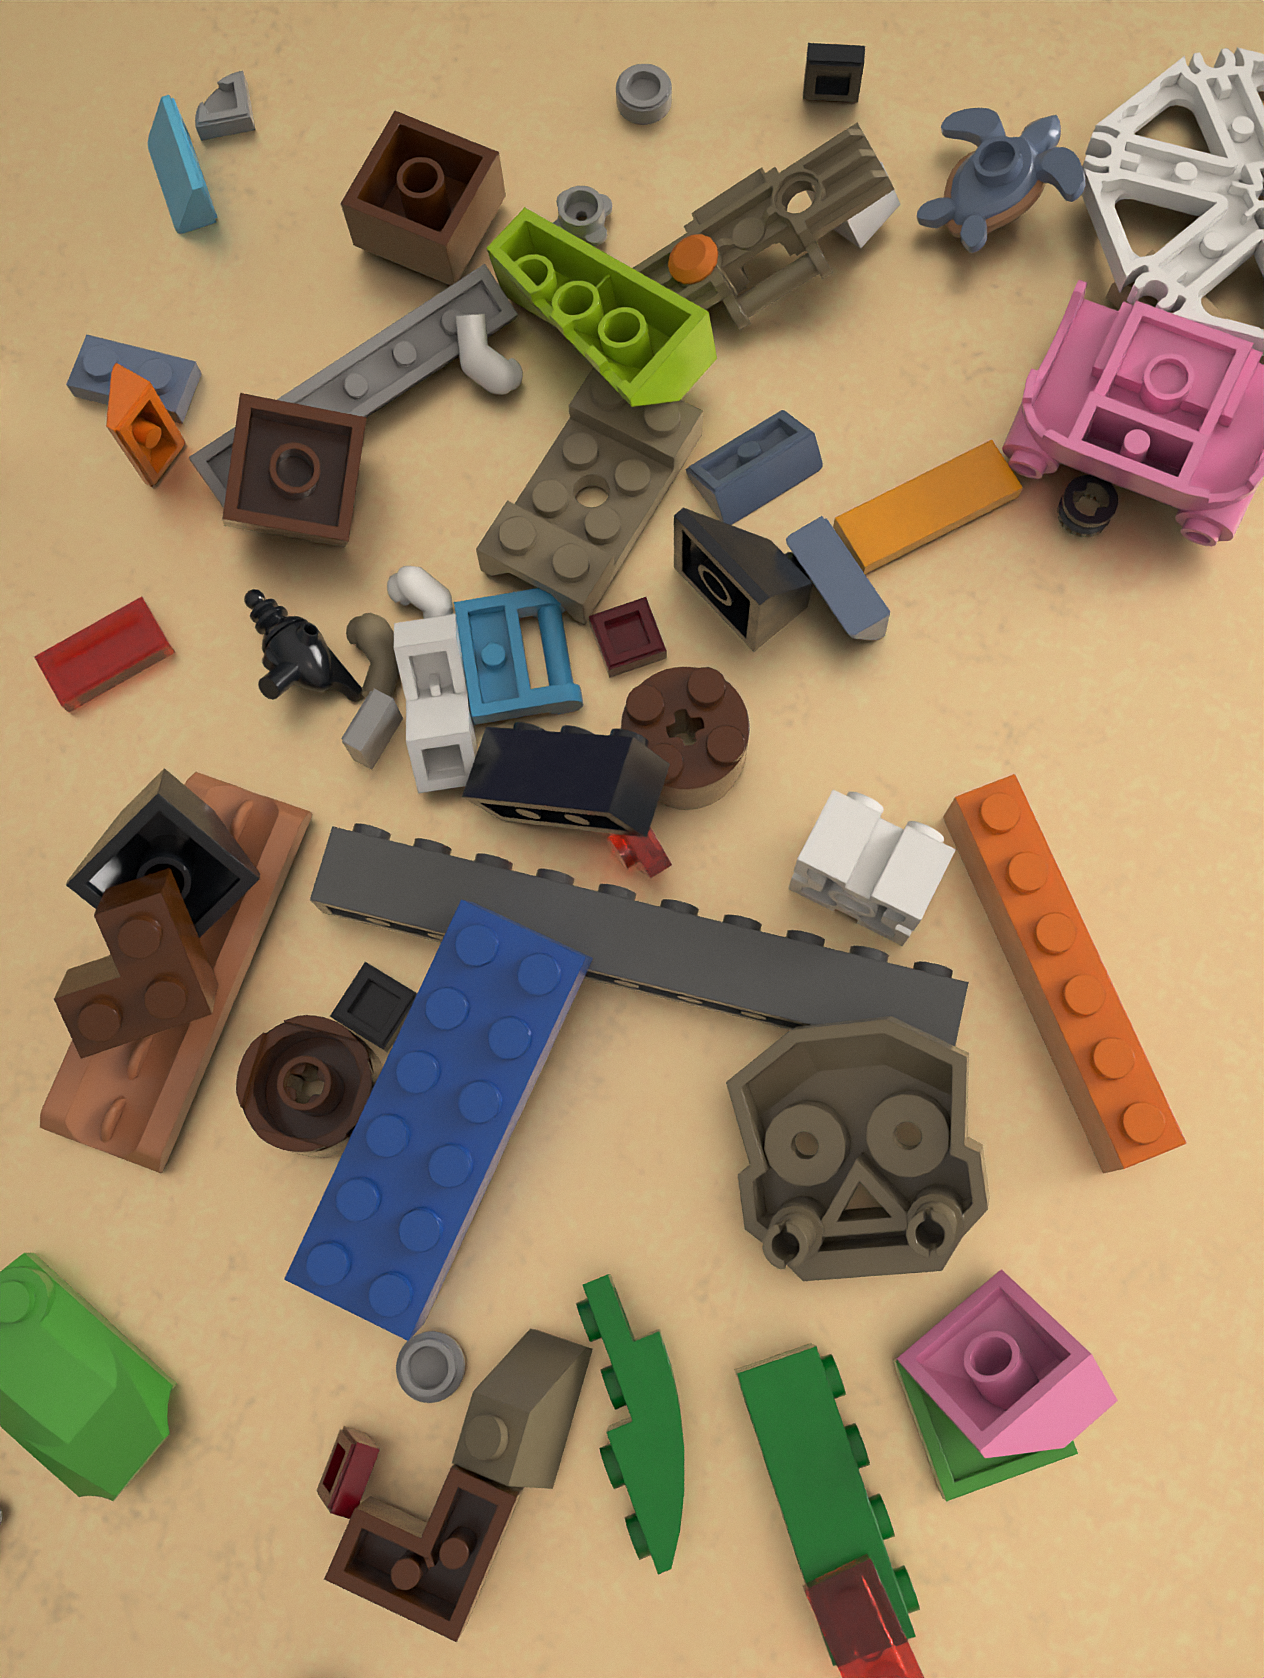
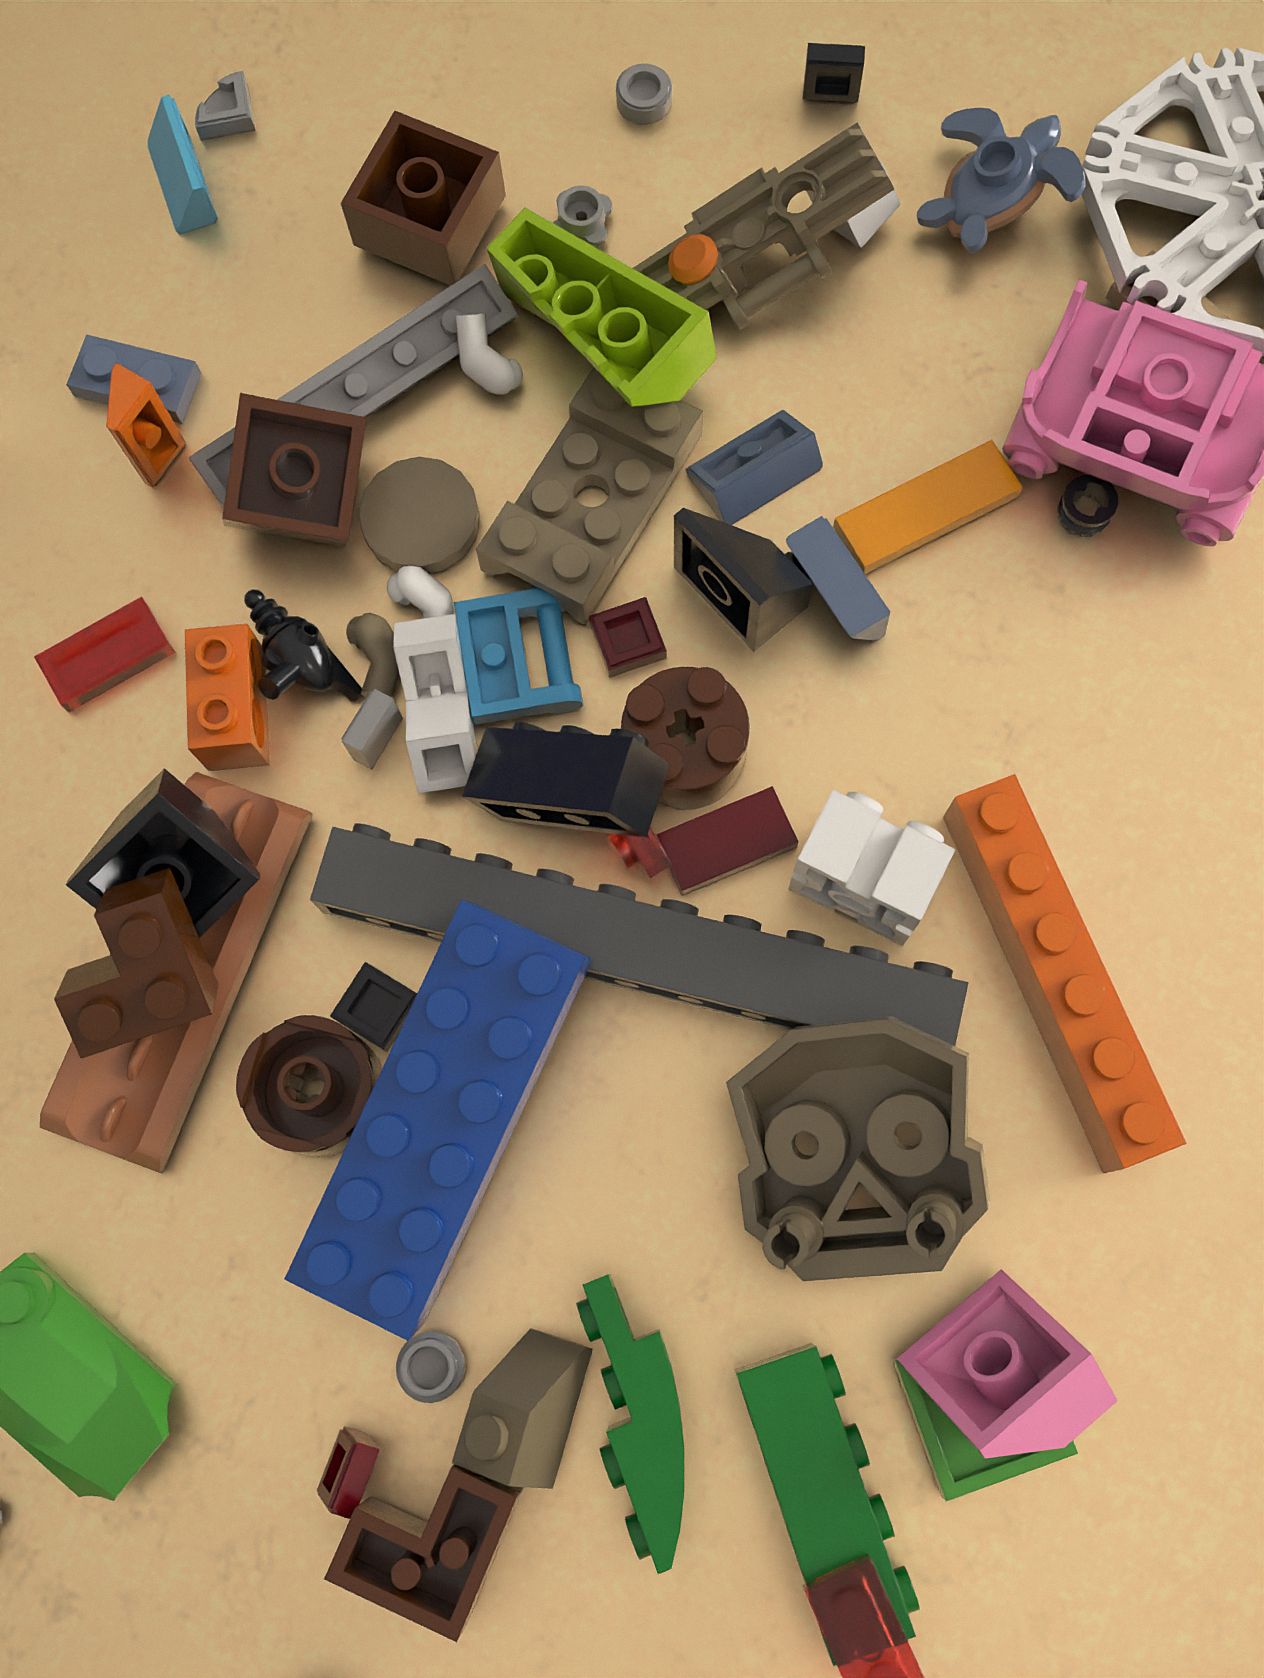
none -> orange brick [185,623,270,771]
none -> dark tan tile [358,457,479,574]
none -> dark red tile [657,786,799,896]

